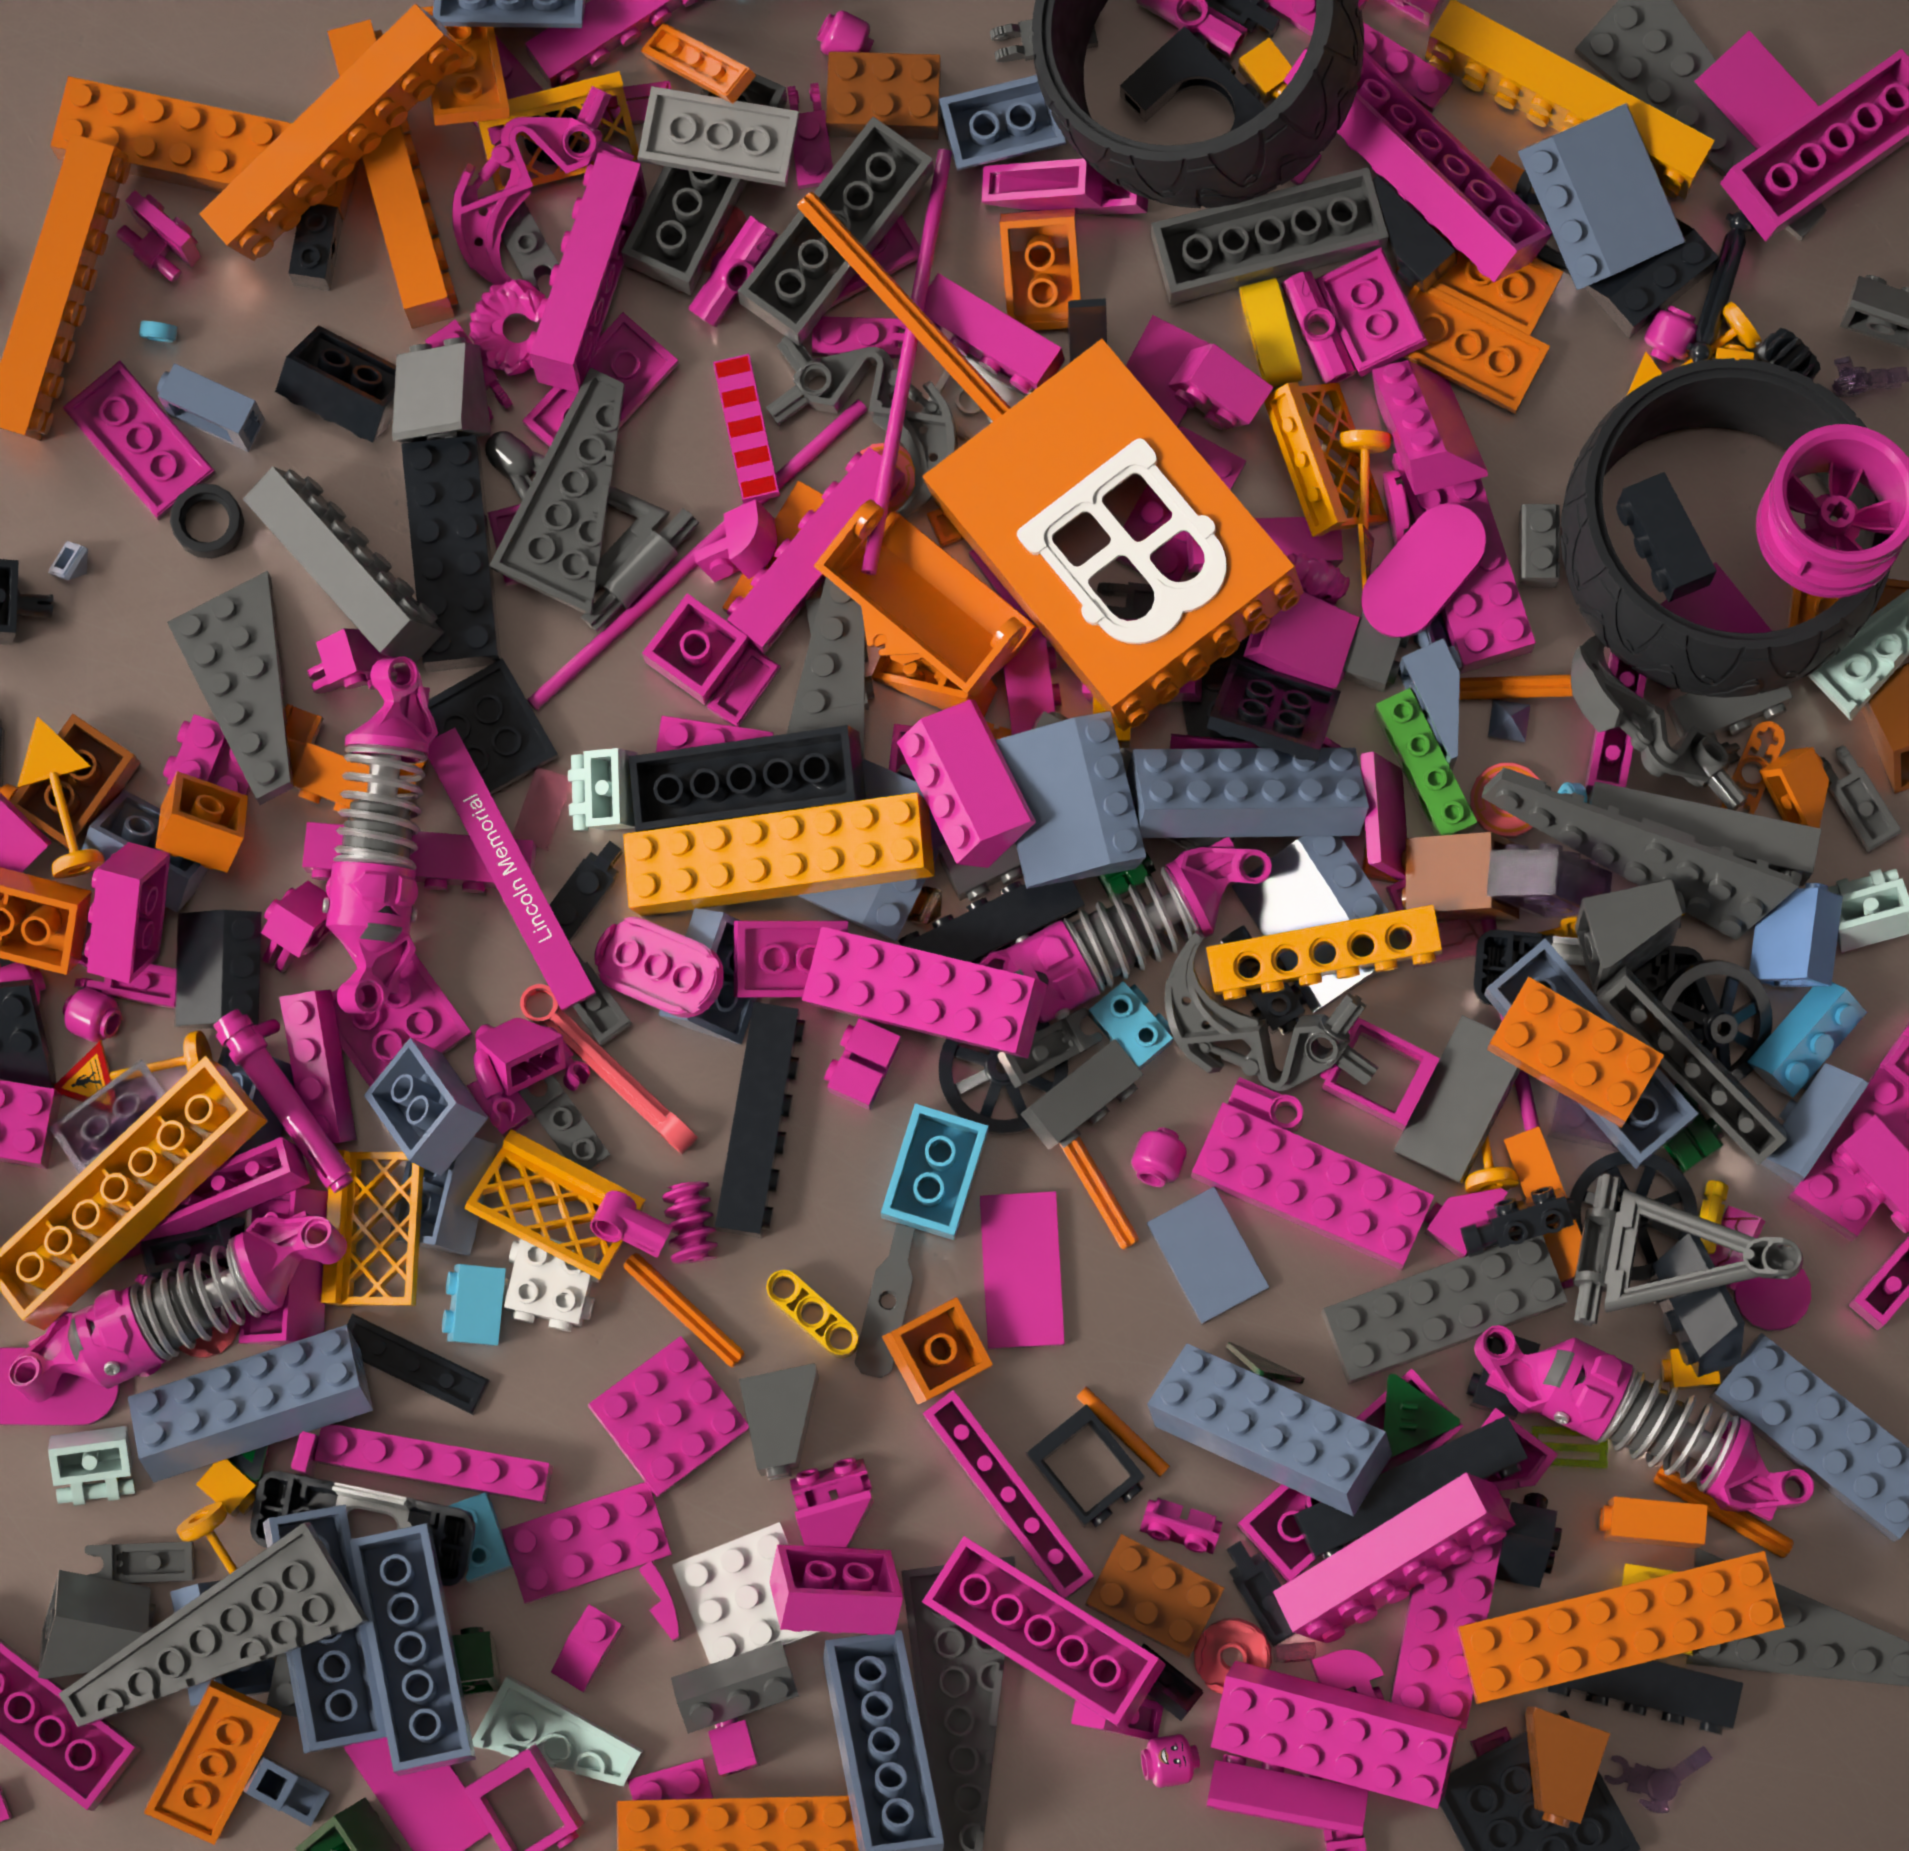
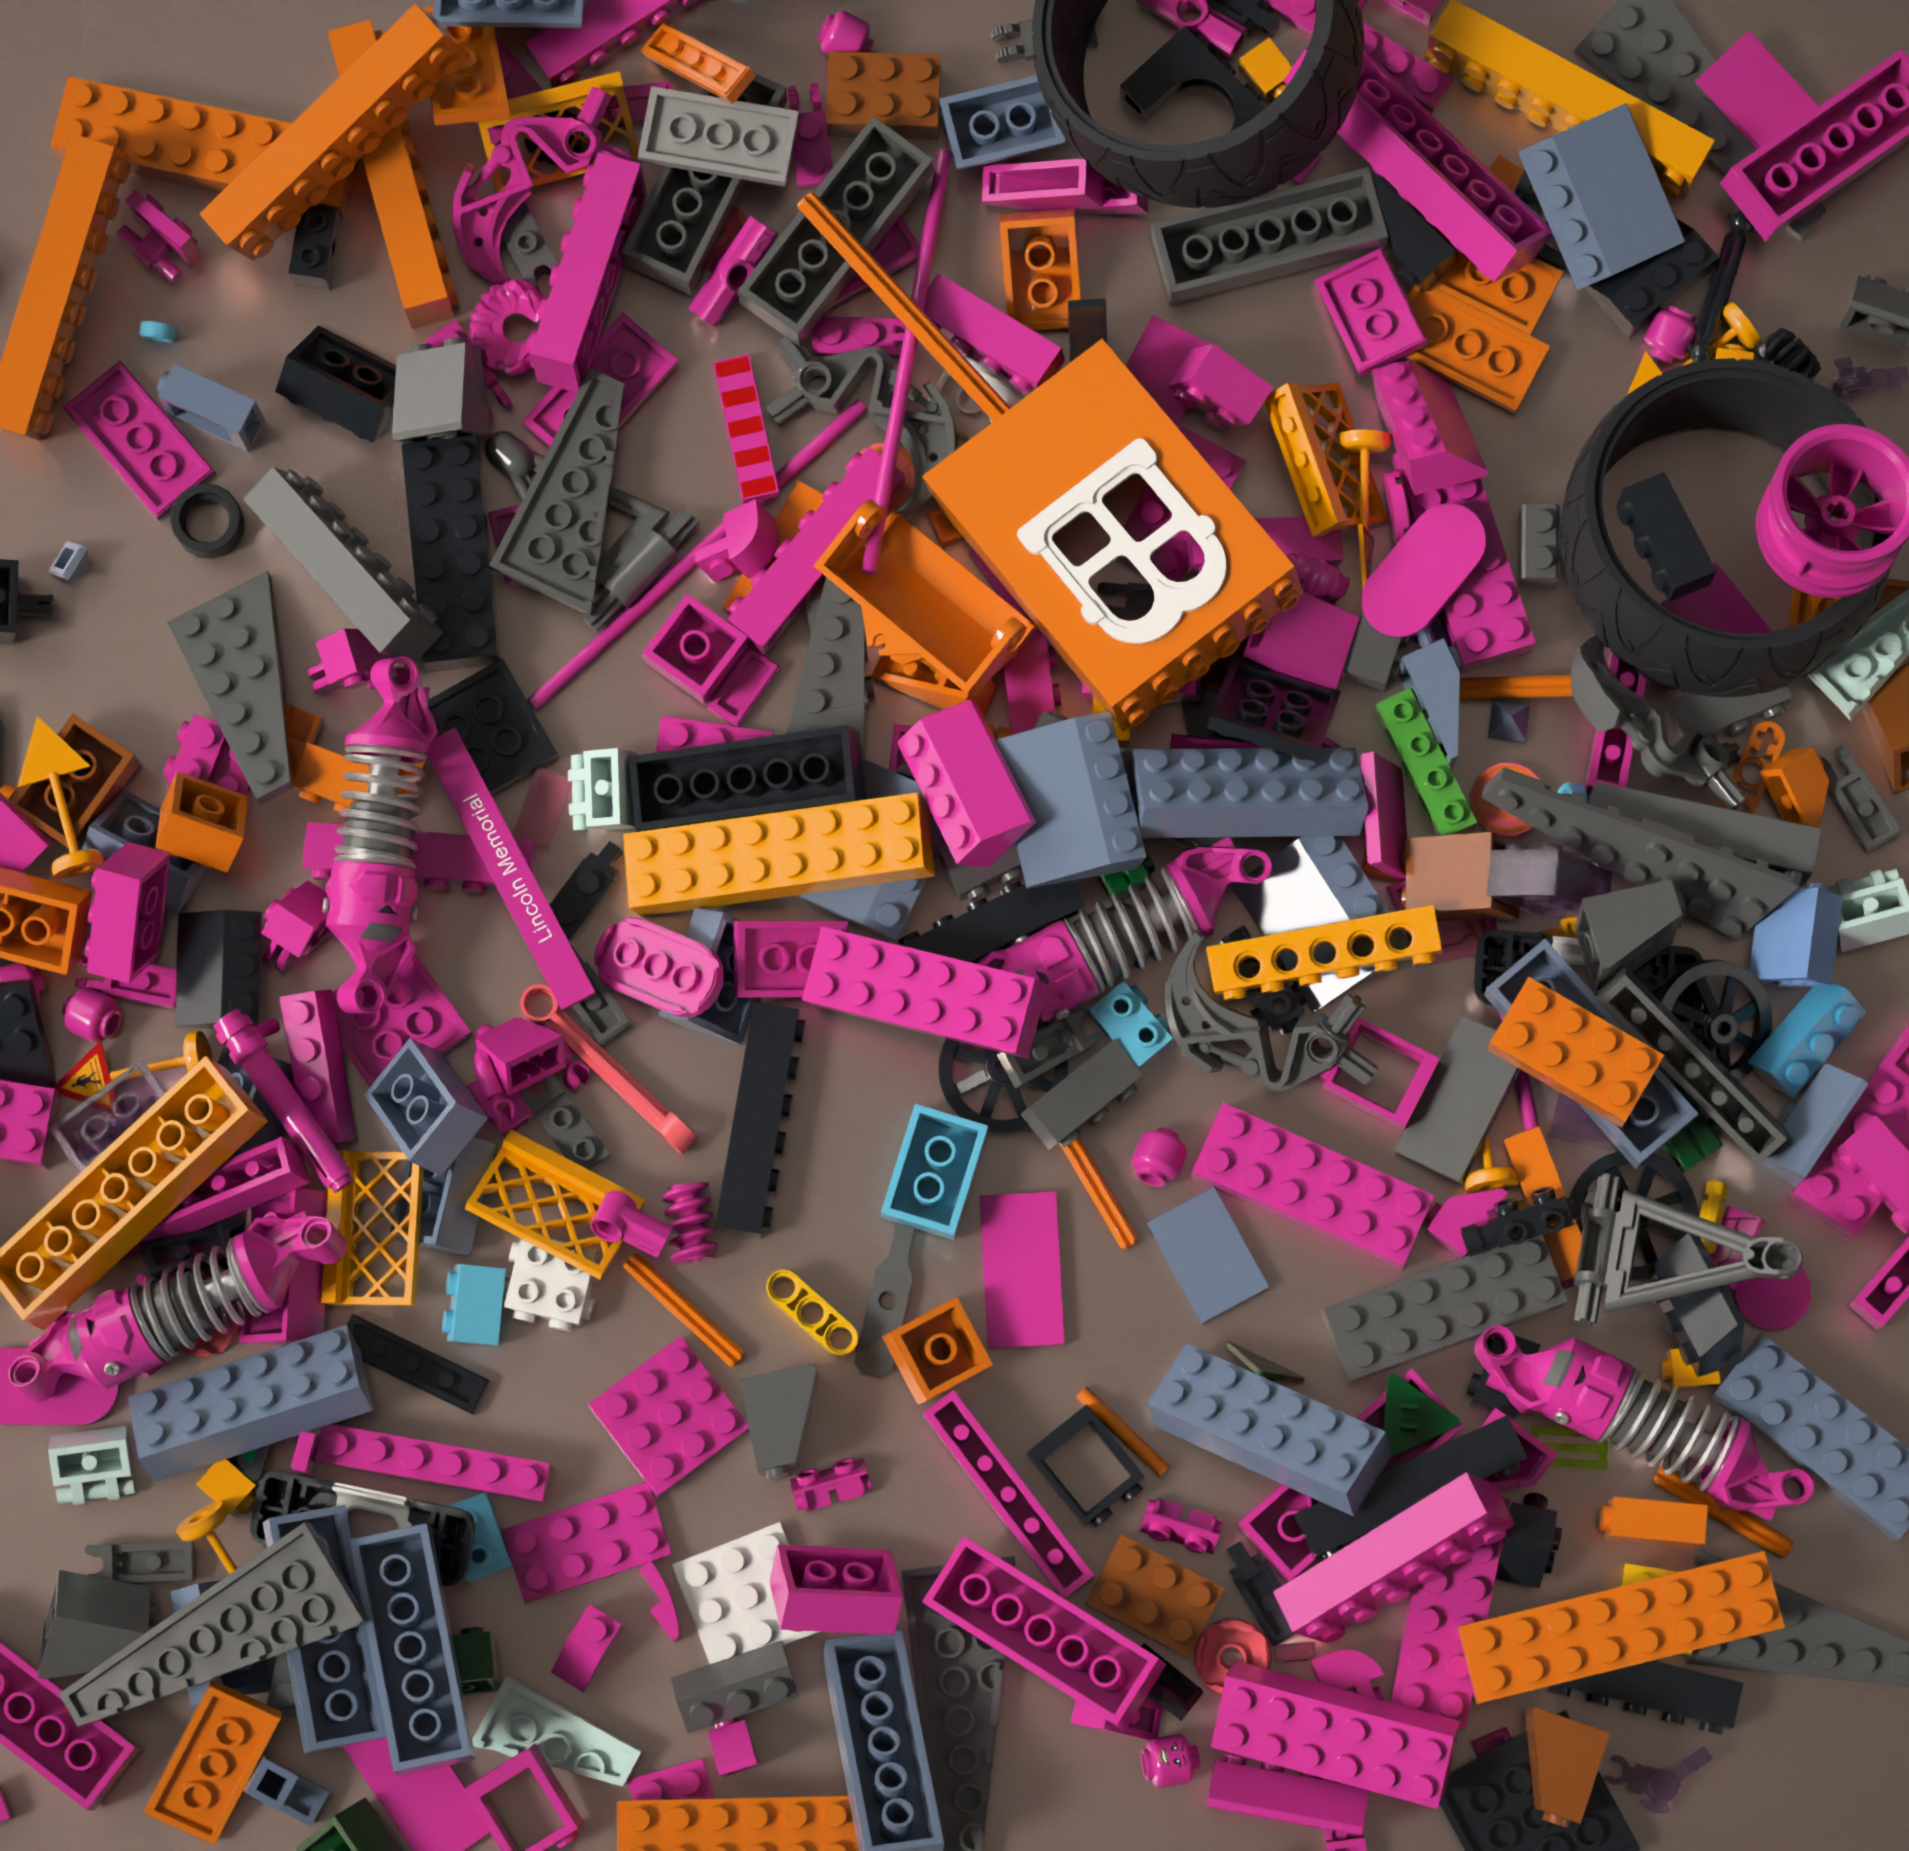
dark pink slope [795,1490,874,1548] -> none
dark pink piece [824,1018,901,1110] -> none
clear orange slope [906,886,942,925] -> none
dark pink piece [1228,1077,1303,1133] -> none
yellow beam [1239,278,1303,387] -> none
dark pink piece [1281,271,1355,384] -> none

